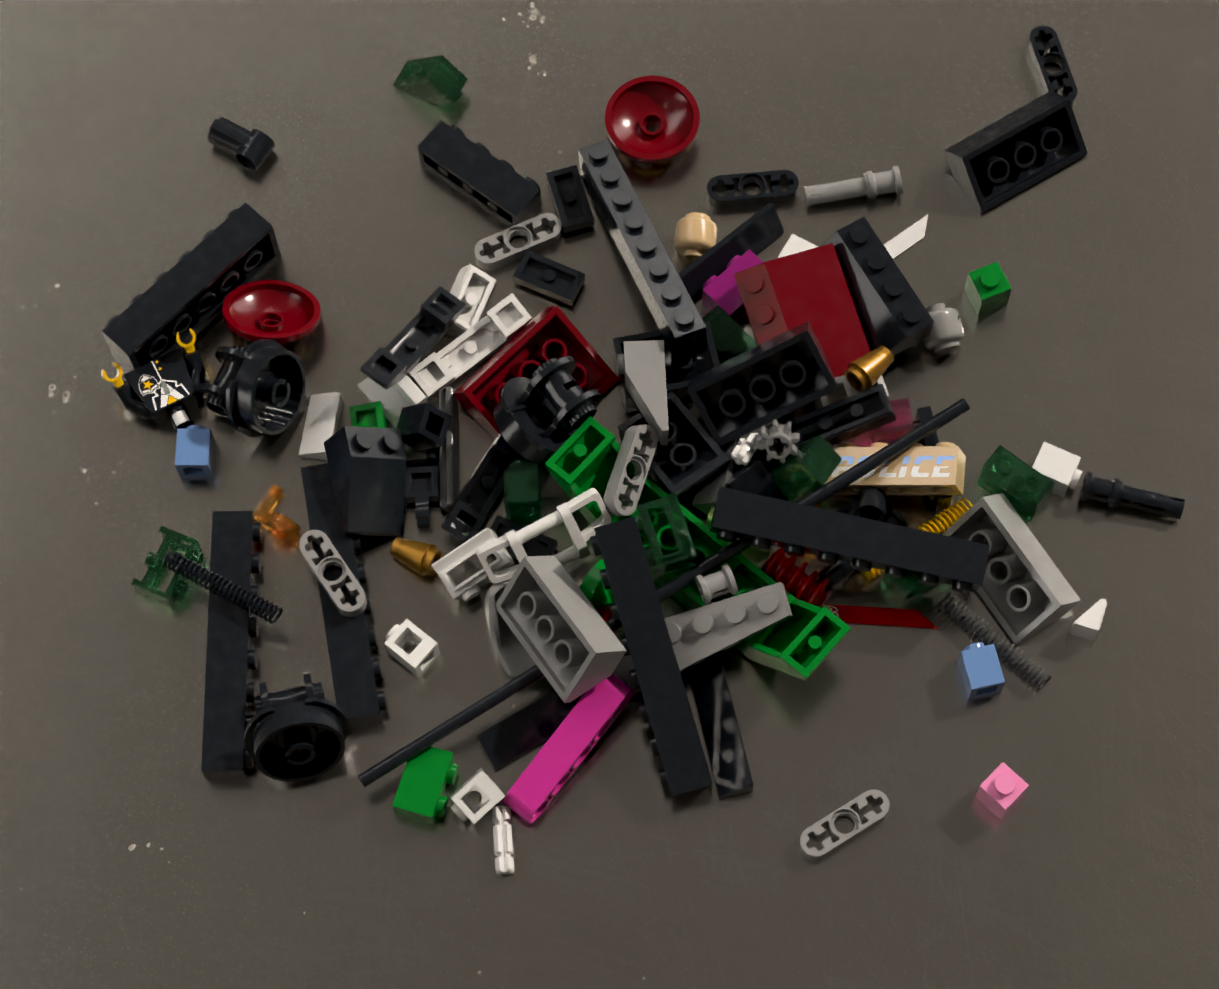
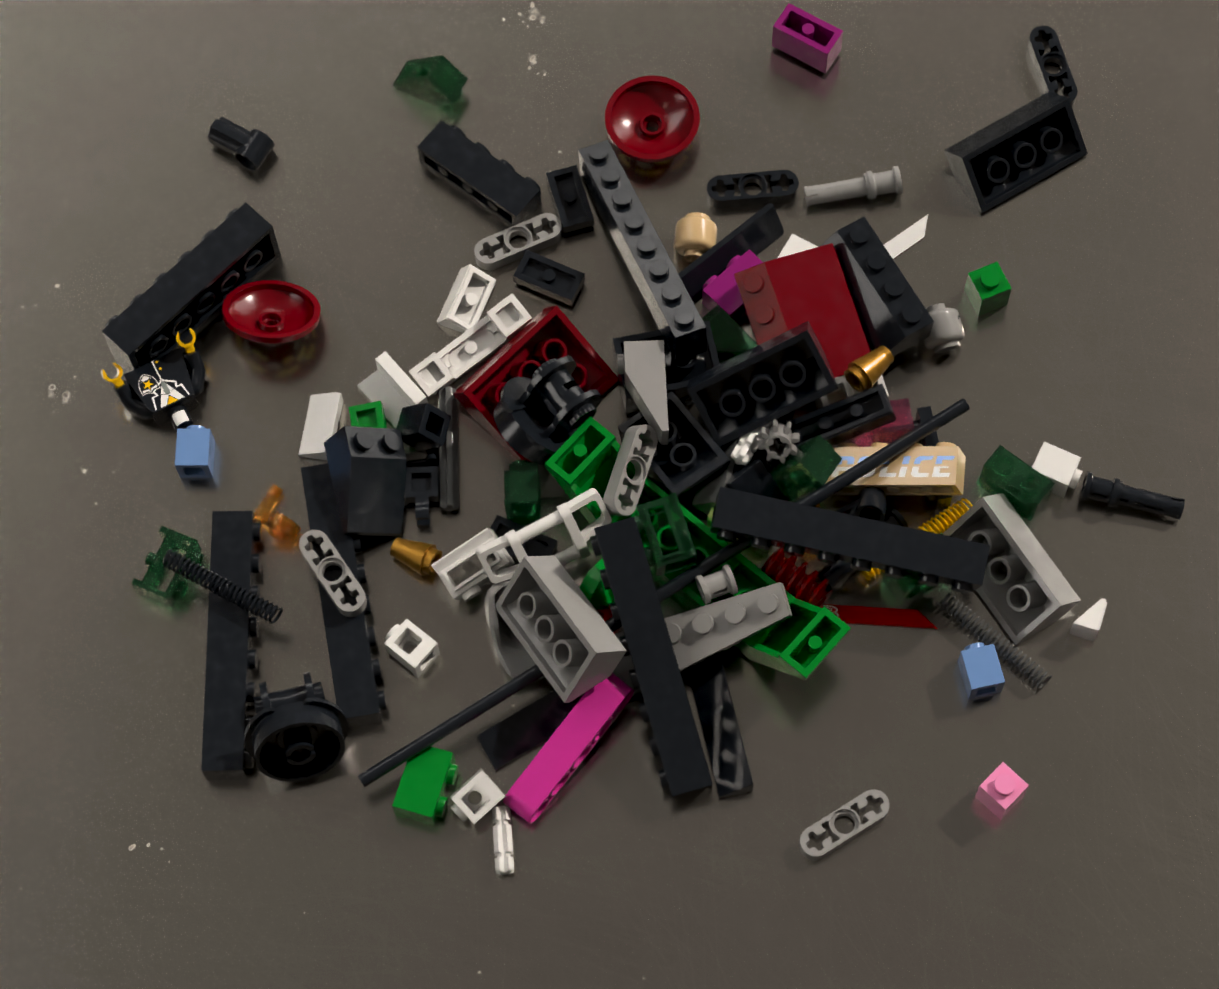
black piece [196,339,305,437] -> none
black slope [360,286,466,390] -> none
black slope [441,433,525,543] -> none
none -> magenta brick [772,3,843,74]

